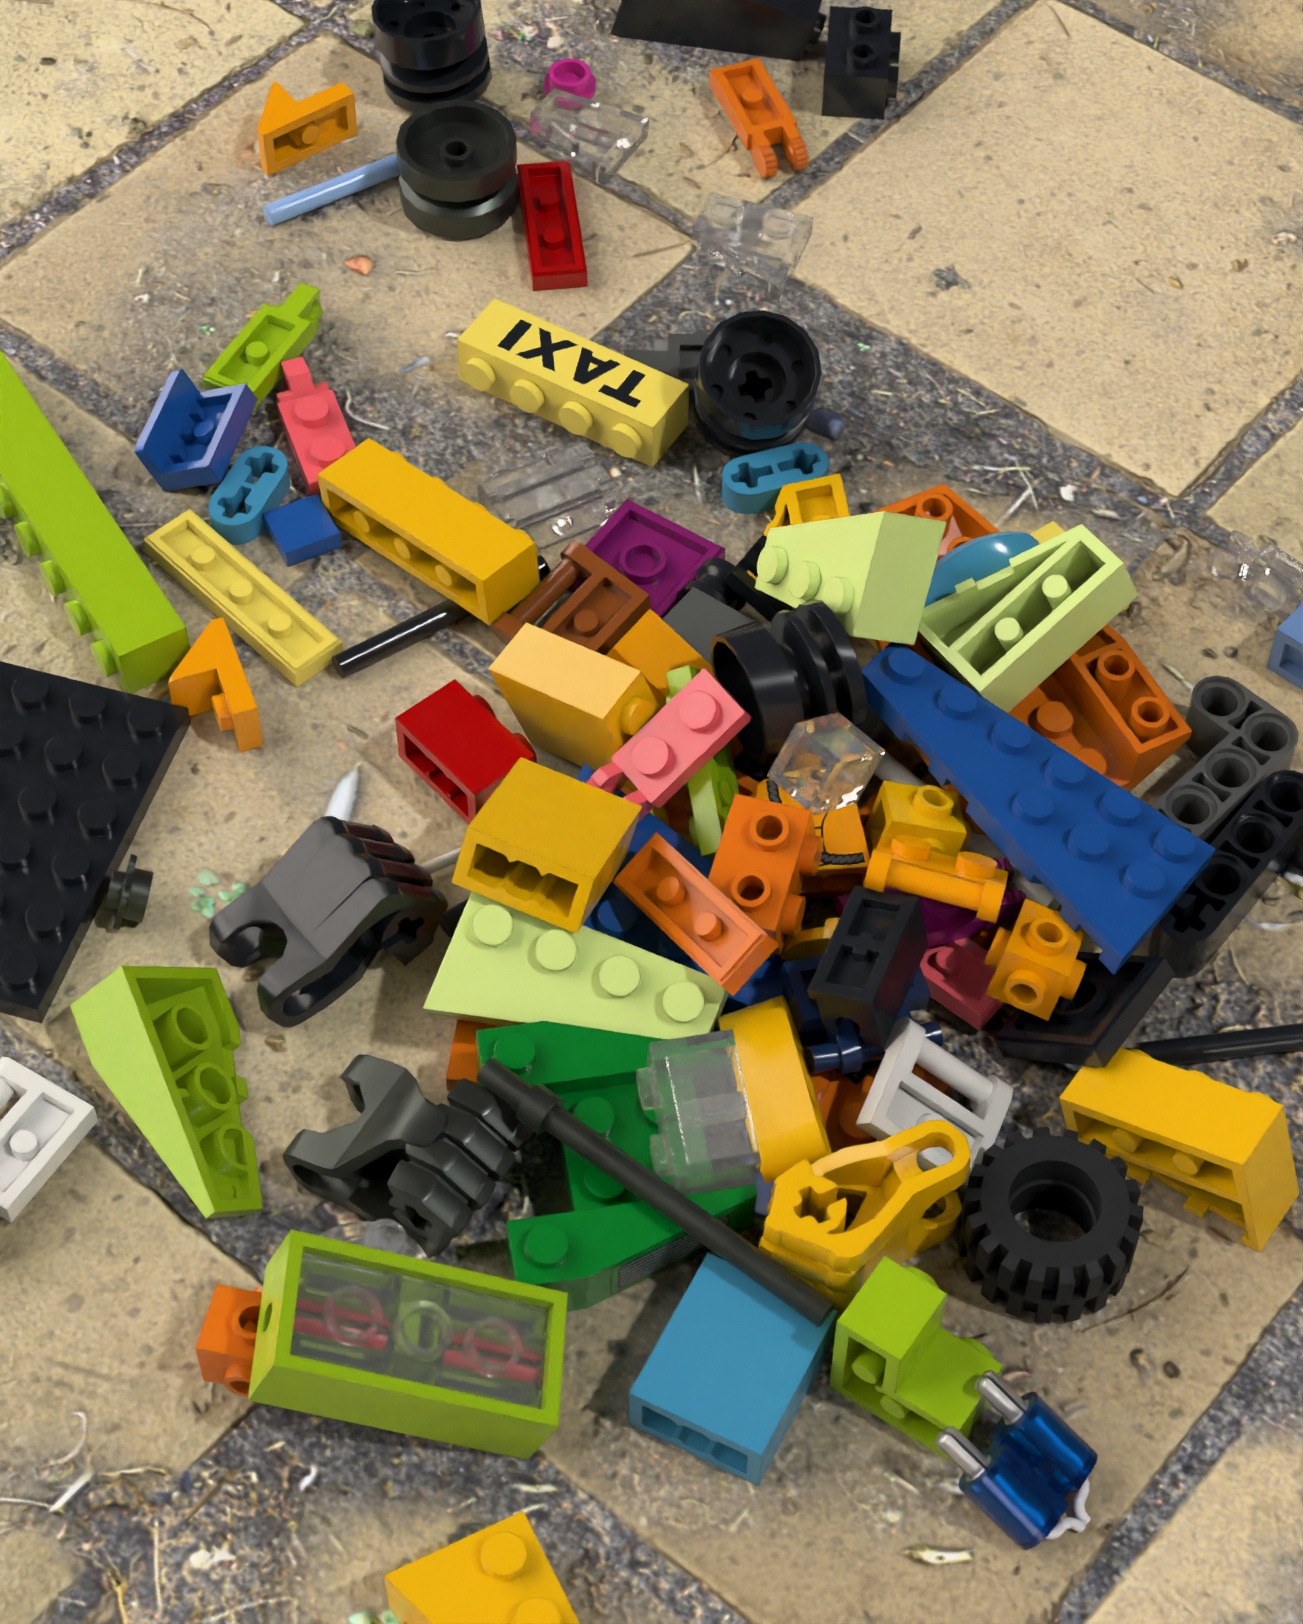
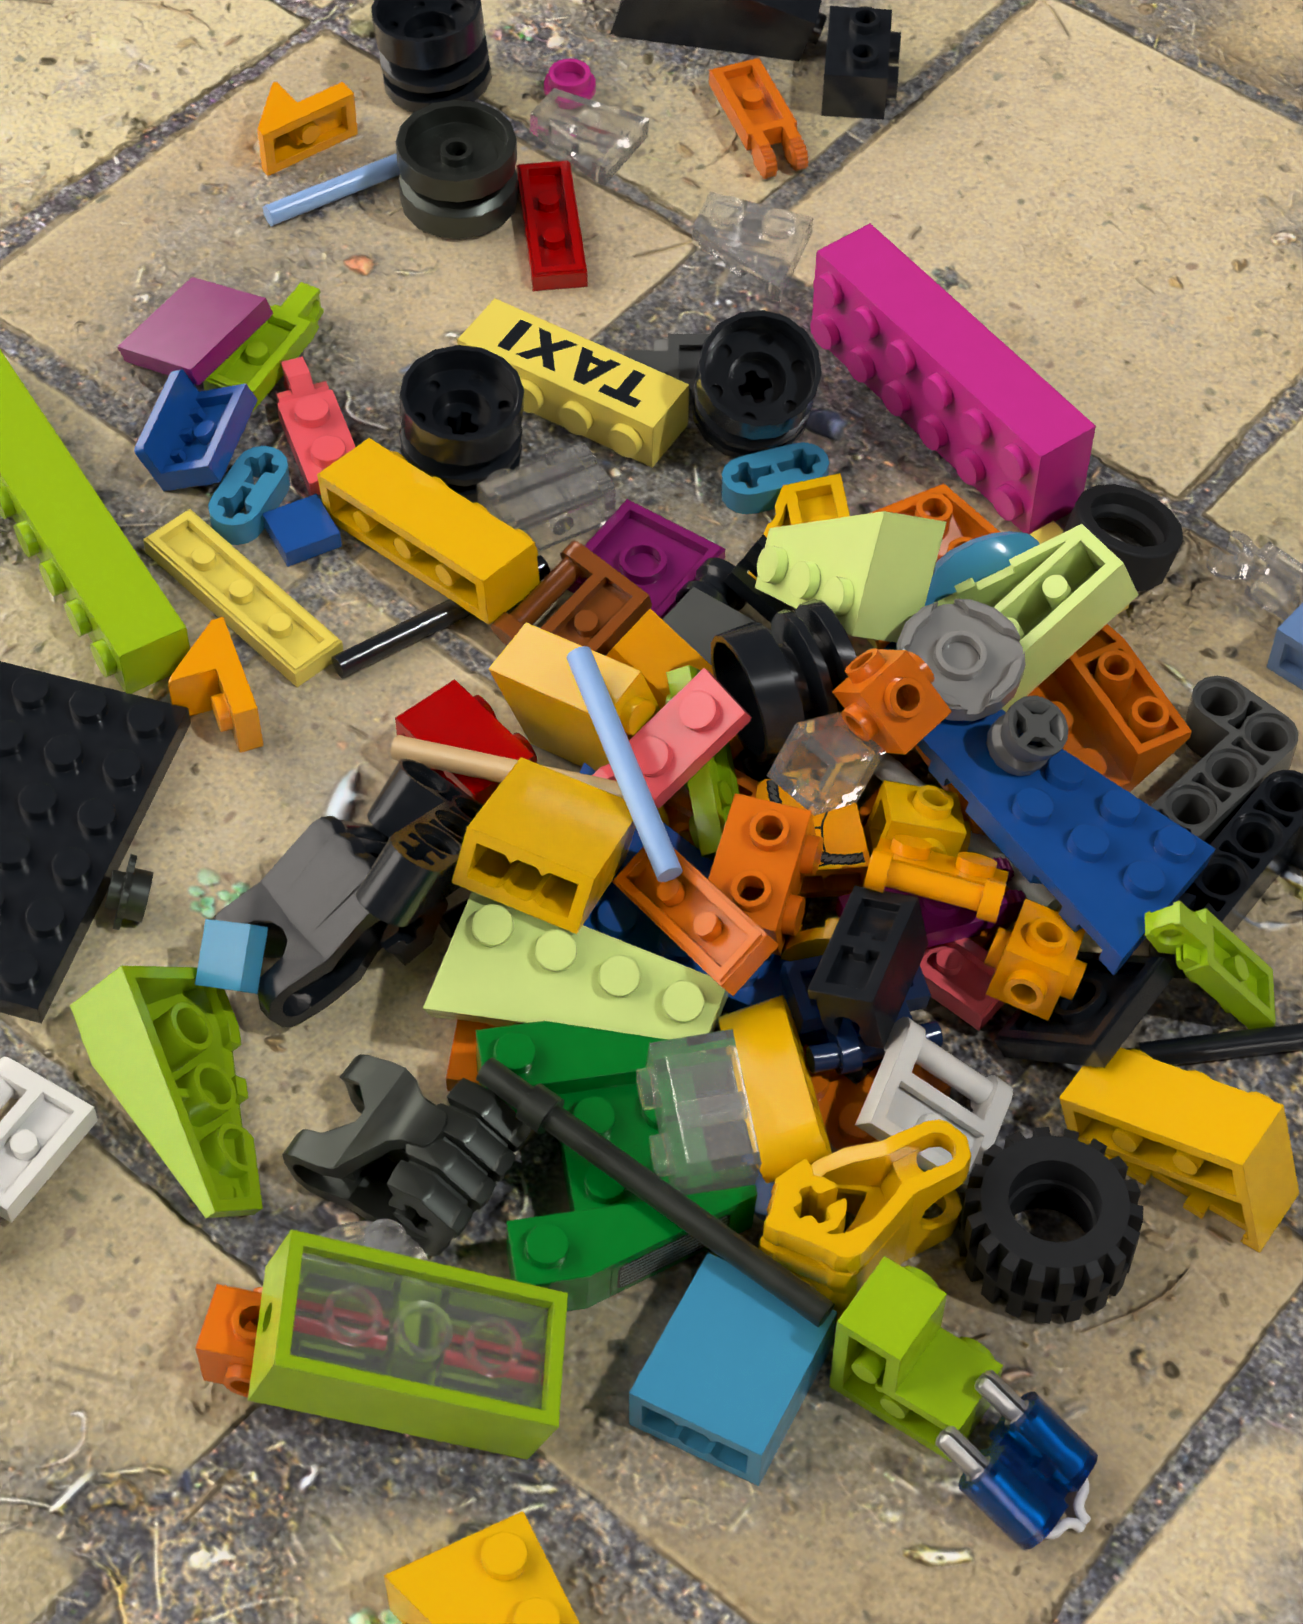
none -> magenta tile [117,277,273,385]
none -> dark azure tile [195,919,268,994]
none -> black beam [355,759,484,927]
none -> tan bar [390,735,624,799]
none -> black wheel [399,345,524,503]
none -> light blue bar [566,646,683,882]
none -> dark pink brick [810,223,1096,534]
none -> orange brick [832,648,952,755]
none -> light grey tile [896,599,1025,721]
none -> dark grey wheel [986,695,1069,776]
none -> black tyre [1063,484,1184,591]
none -> lime hinge [1145,901,1276,1029]

